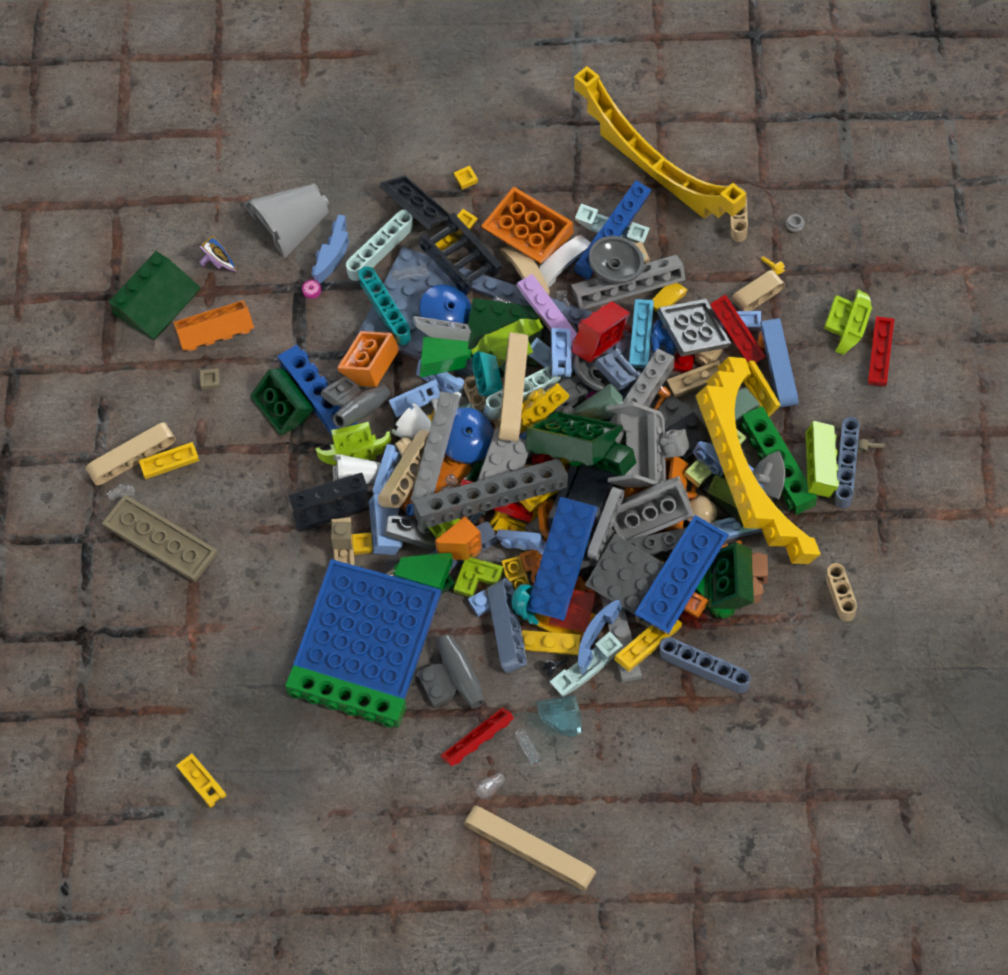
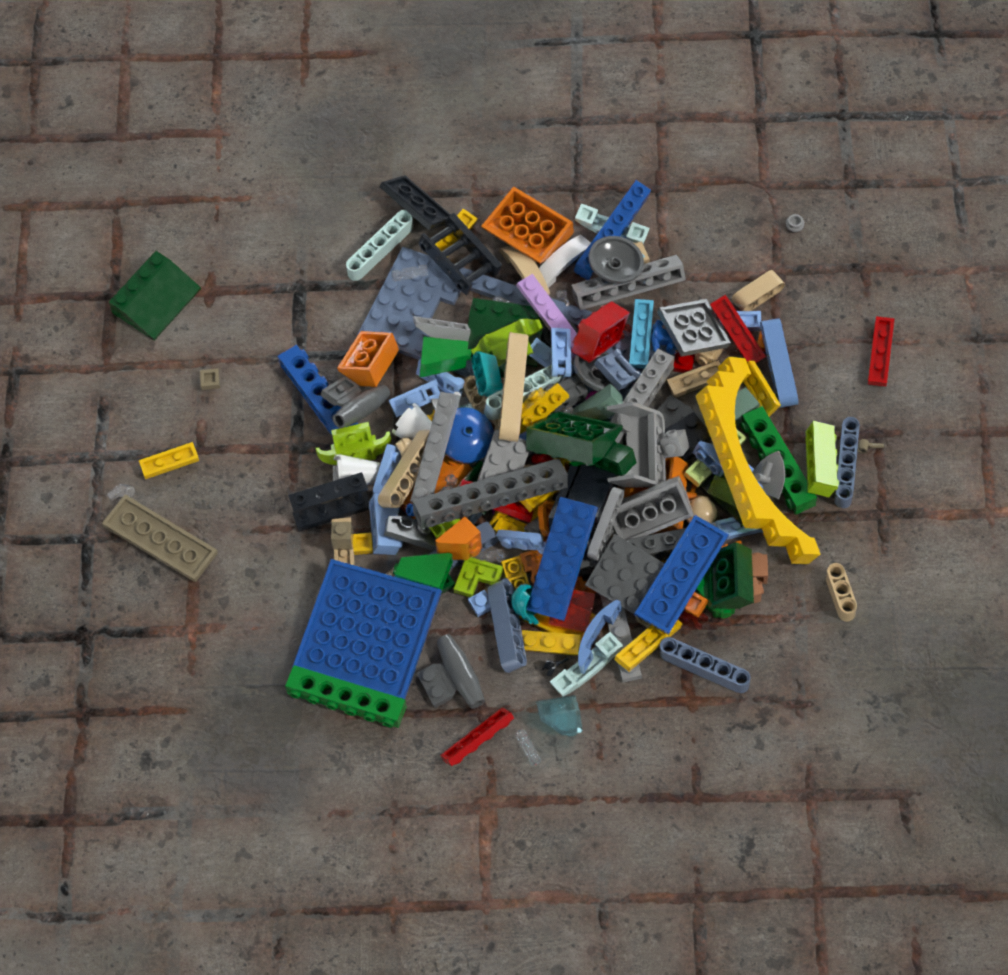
tan beam [86,423,176,485] -> none
orange slope [173,300,254,351] -> none
yellow plate [176,753,227,808] -> none
shield [199,235,237,272] -> none
light grey cone [245,183,329,258] -> none
dark green slope [250,369,315,436] -> none
tile [302,280,321,299] -> none
medium blue slope [311,215,349,284] -> none
teal beam [358,266,411,345] -> none
blue dish [419,284,471,324] -> none
yellow plate [454,165,478,190] -> none
tan beam [464,806,596,890] -> none
clear cone [475,772,506,800] -> none
yellow arch [574,66,747,219] -> none
yellow slope [652,283,688,312] -> none
orange hand [654,386,670,410] -> none
tan beam [730,188,748,242] -> none
yellow hand [761,256,785,275] -> none
lime plate [823,289,872,355] -> none

